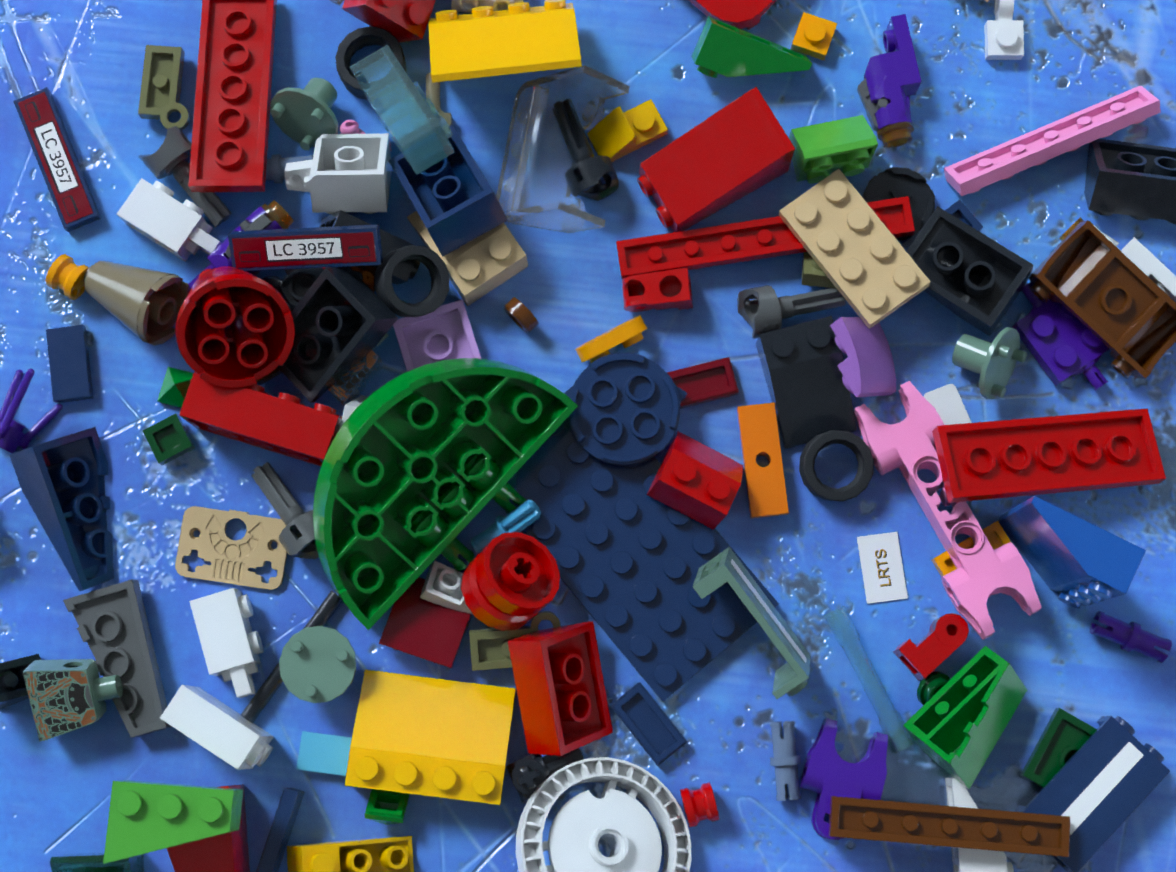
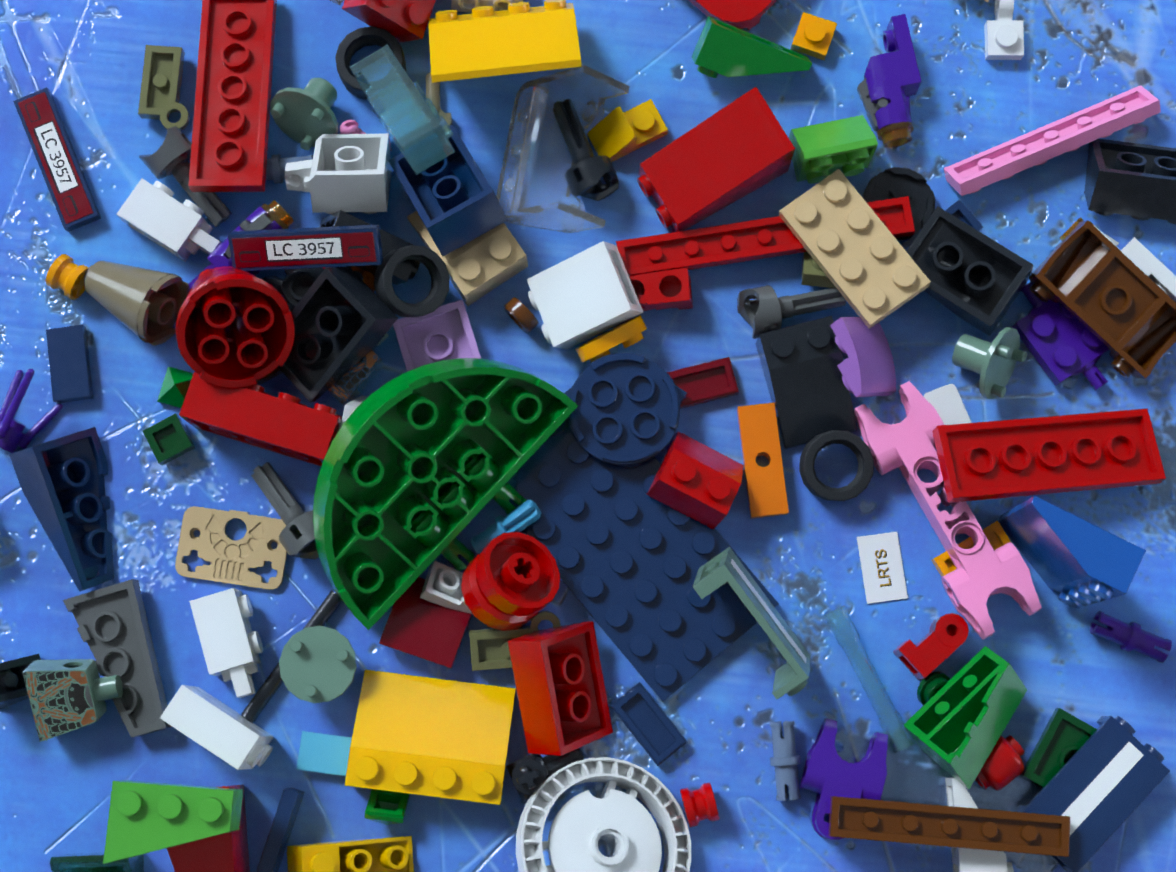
none -> white brick [526,241,644,349]
none -> red head [975,735,1025,791]

